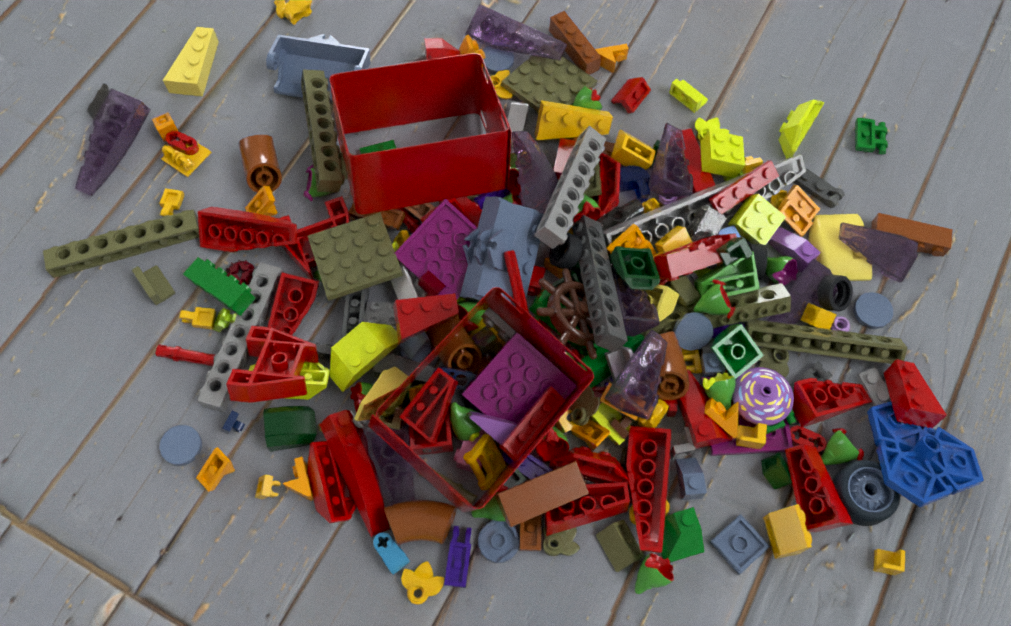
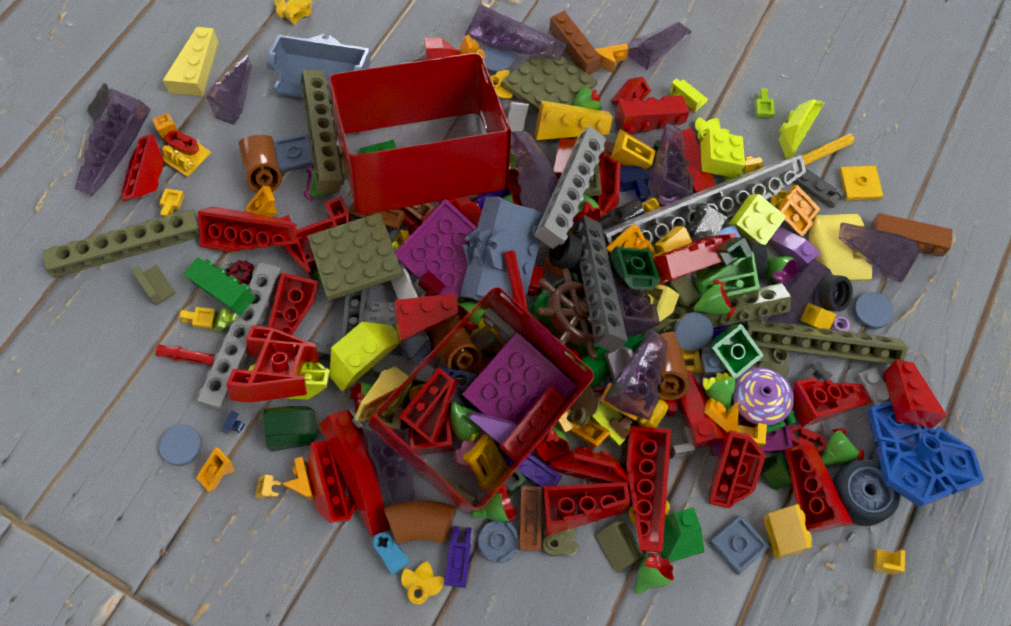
dark orange brick [495,461,589,527] -> none
sand blue slope [675,458,707,500] -> none
plate [709,160,779,215] -> none
green plate [855,118,888,155] -> none
none -> red wedge [121,134,164,202]
none -> clear purple wedge [206,56,252,125]
none -> sand blue tile [273,133,313,173]
none -> red wedge [615,95,689,135]
none -> clear purple wedge [627,22,691,70]
none -> red wedge [709,430,766,508]
none -> lime plate [755,88,775,118]
none -> yellow axle [802,134,855,165]
none -> yellow plate [839,166,883,201]

